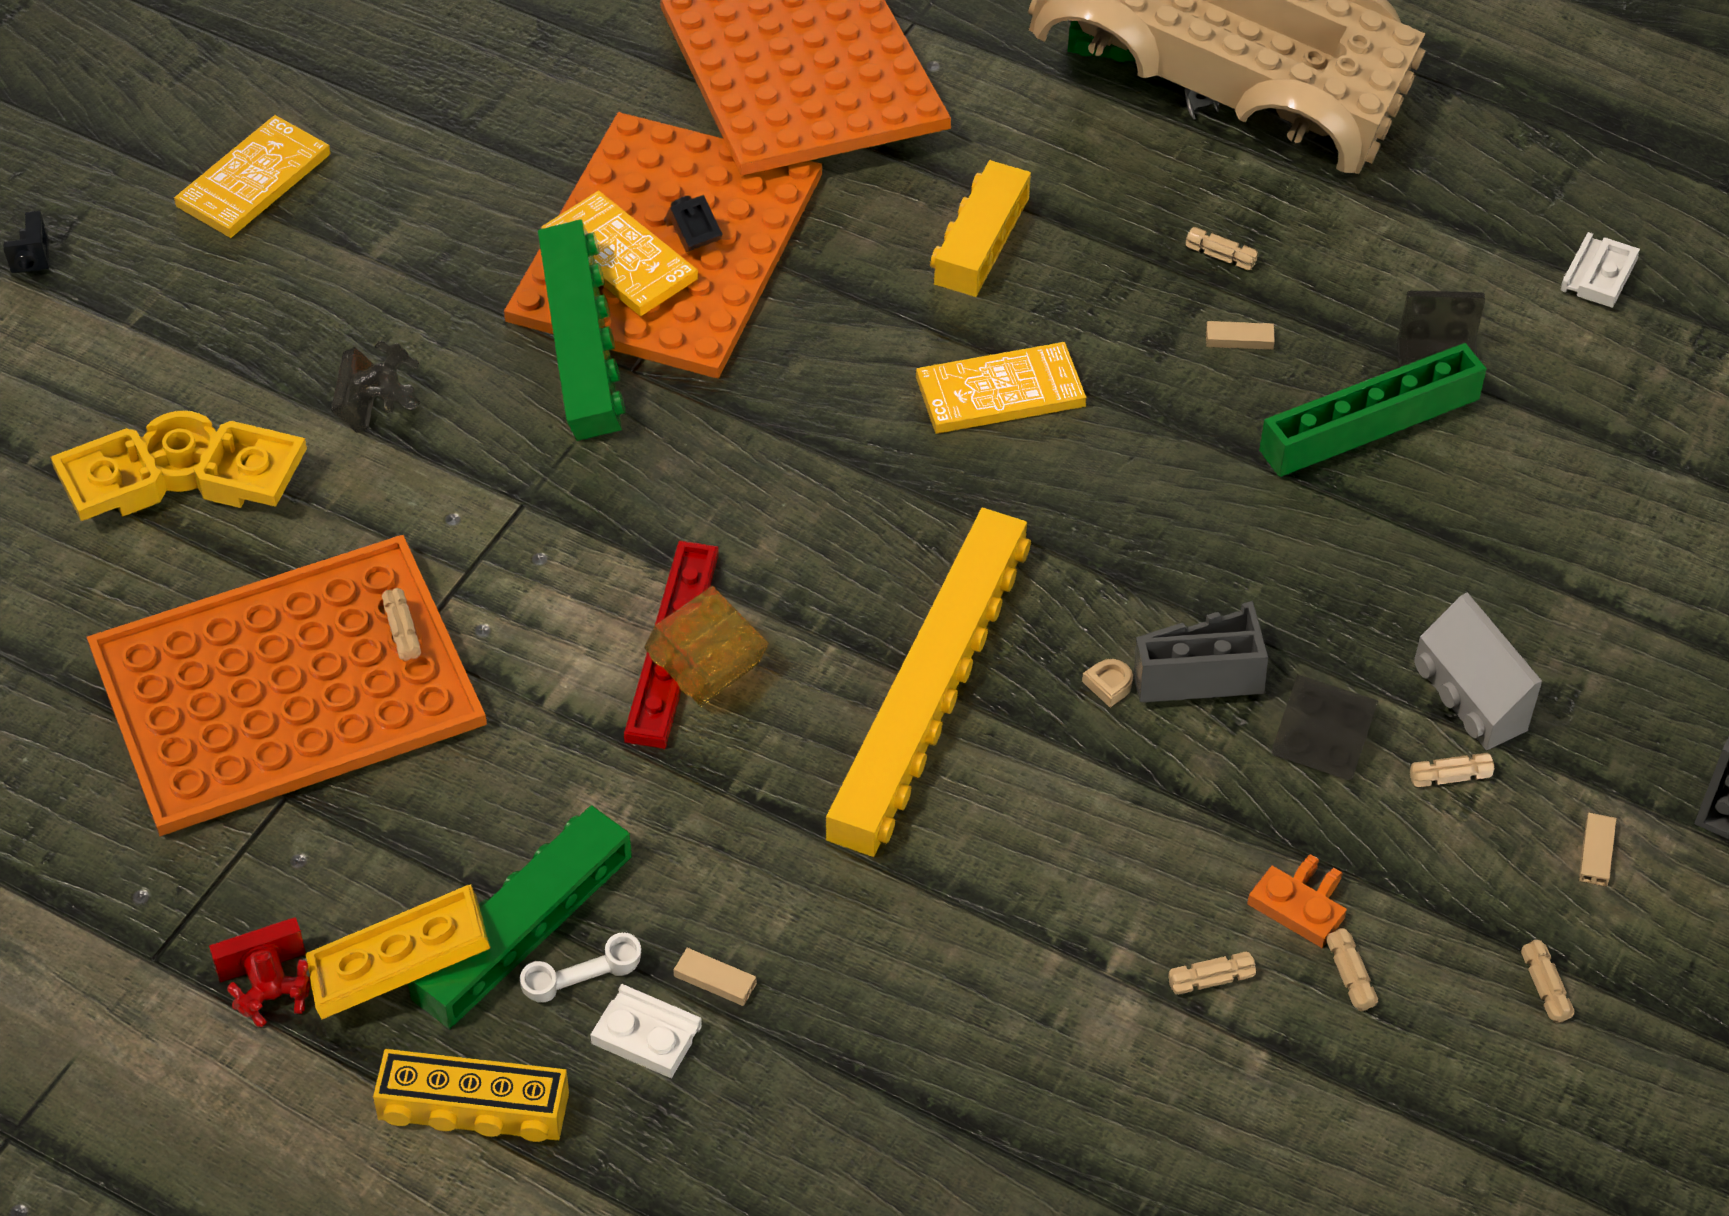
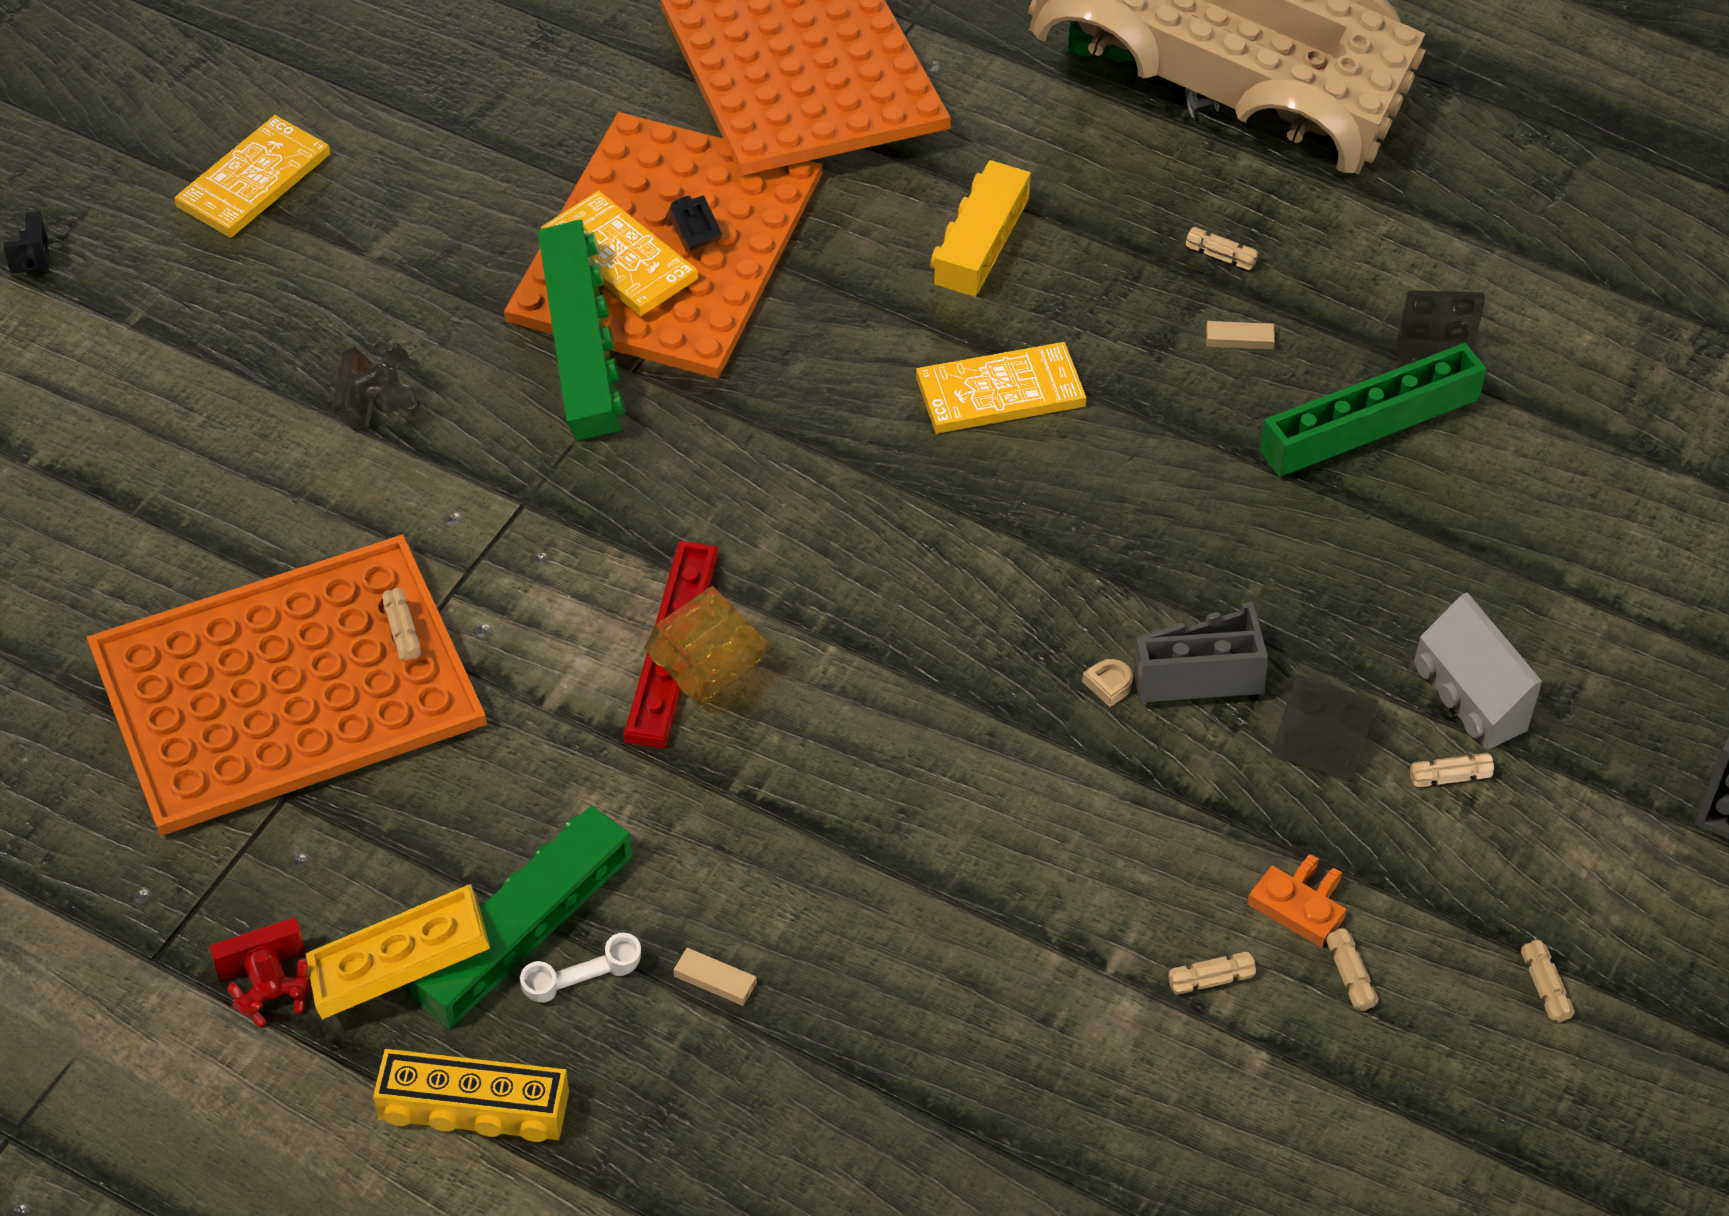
yellow plate [51,411,307,521] -> none
white plate [590,984,702,1079] -> none
yellow brick [826,507,1031,857] -> none
white plate [1561,232,1640,308] -> none
tan piece [1579,813,1616,886] -> none

